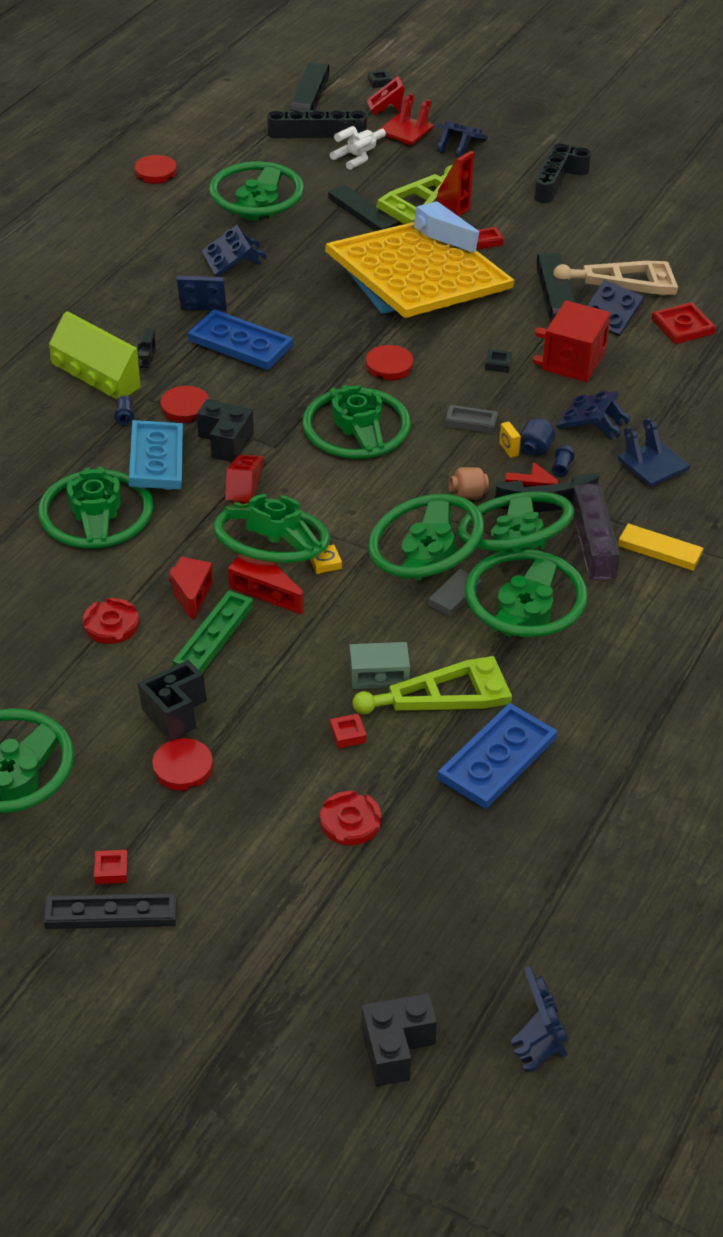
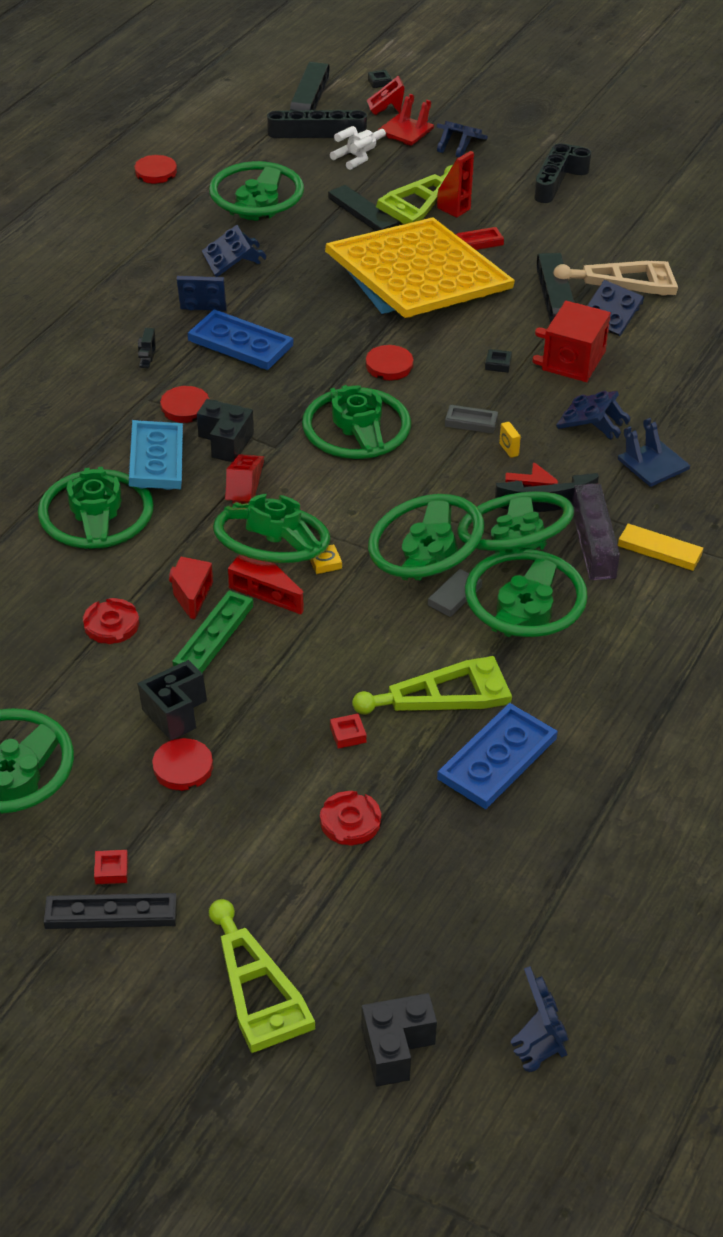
lime slope [49,311,141,399] -> none
dark blue pin [114,396,134,426] -> none
sand green brick [350,642,410,689] -> none
light blue slope [413,201,479,252] -> none
nougat head [449,467,489,501] -> none
dark blue head [519,418,555,456] -> none
dark blue pin [552,445,575,477] -> none
red tile [651,302,716,344] -> none
none -> lime plate [209,899,315,1053]

